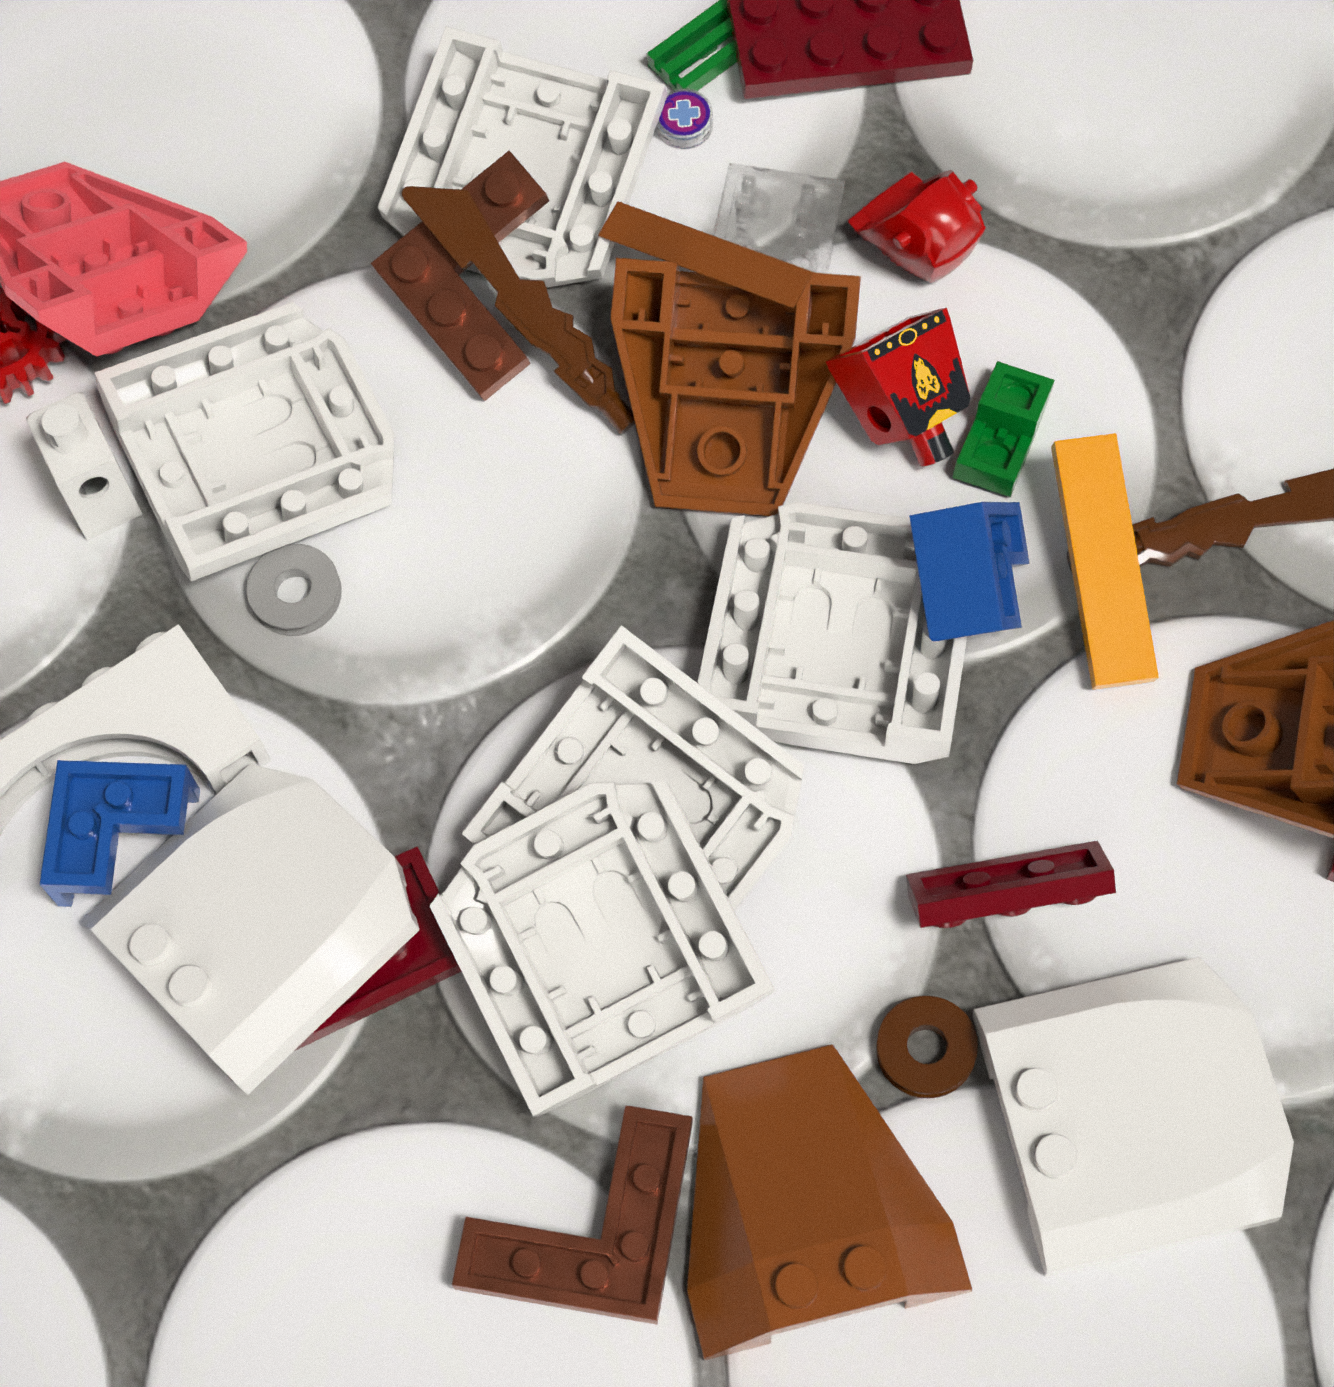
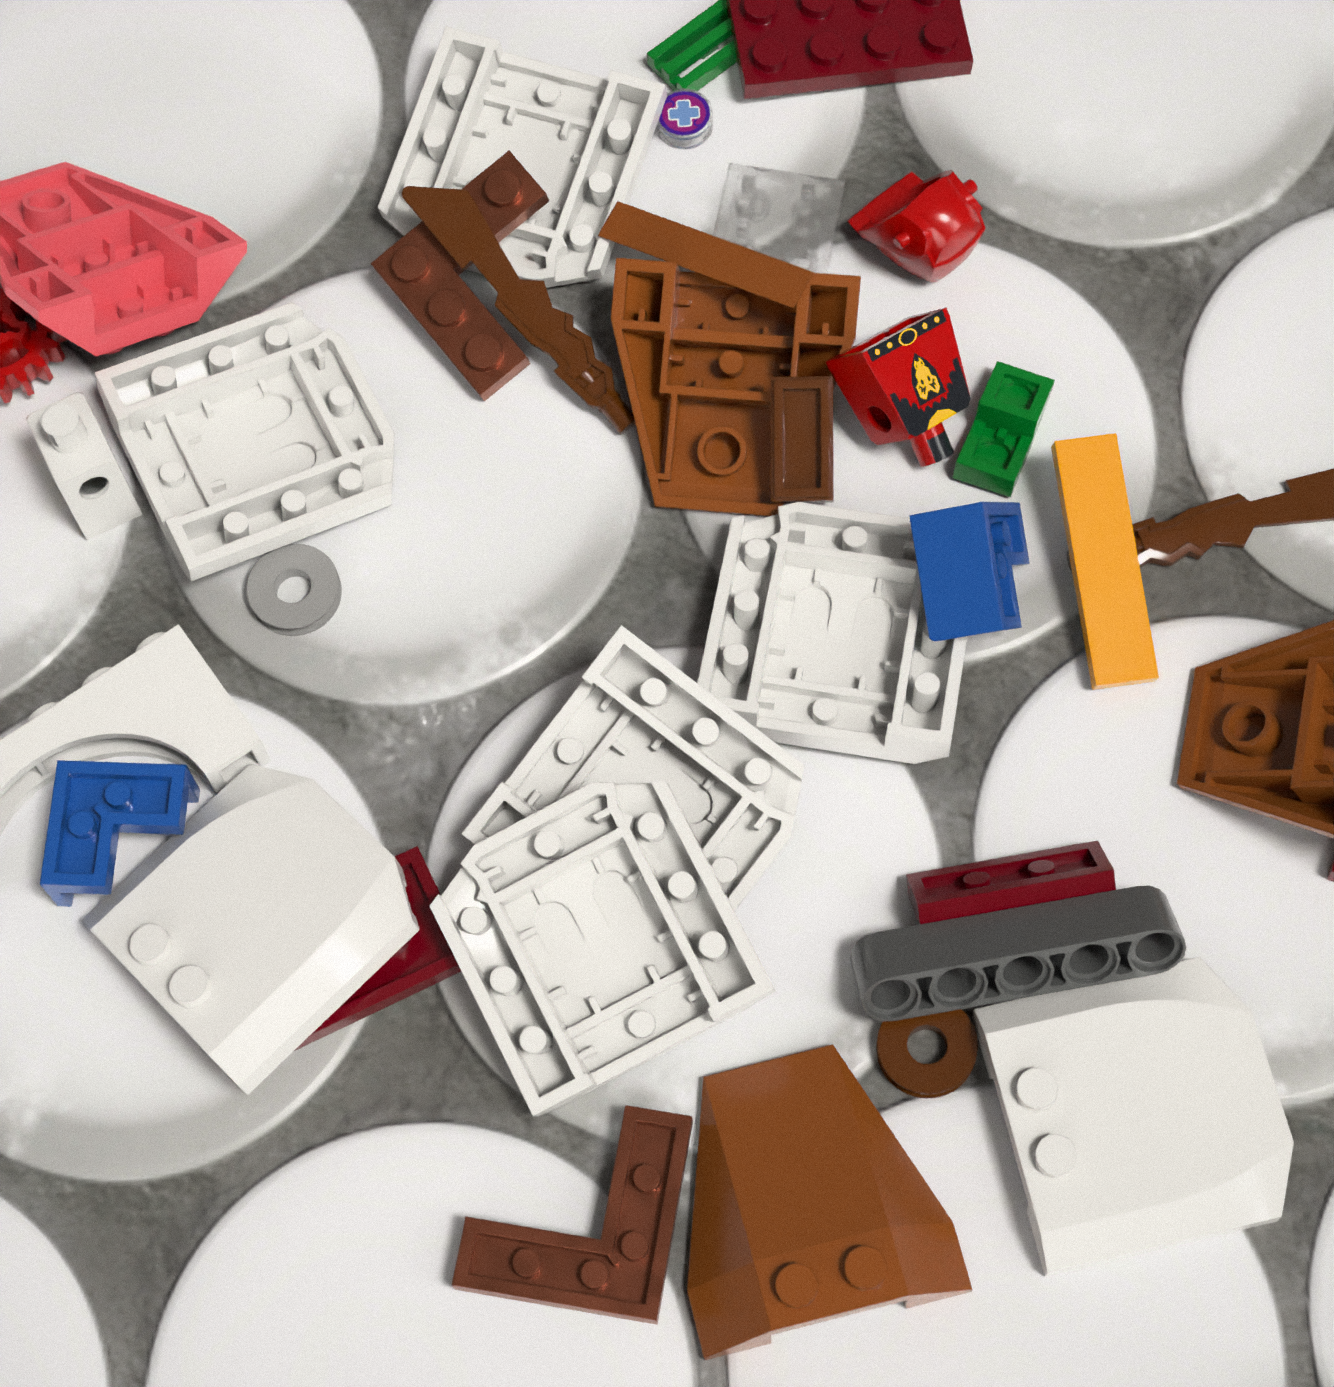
none -> reddish brown tile [771,376,834,503]
none -> dark grey beam [850,886,1187,1021]

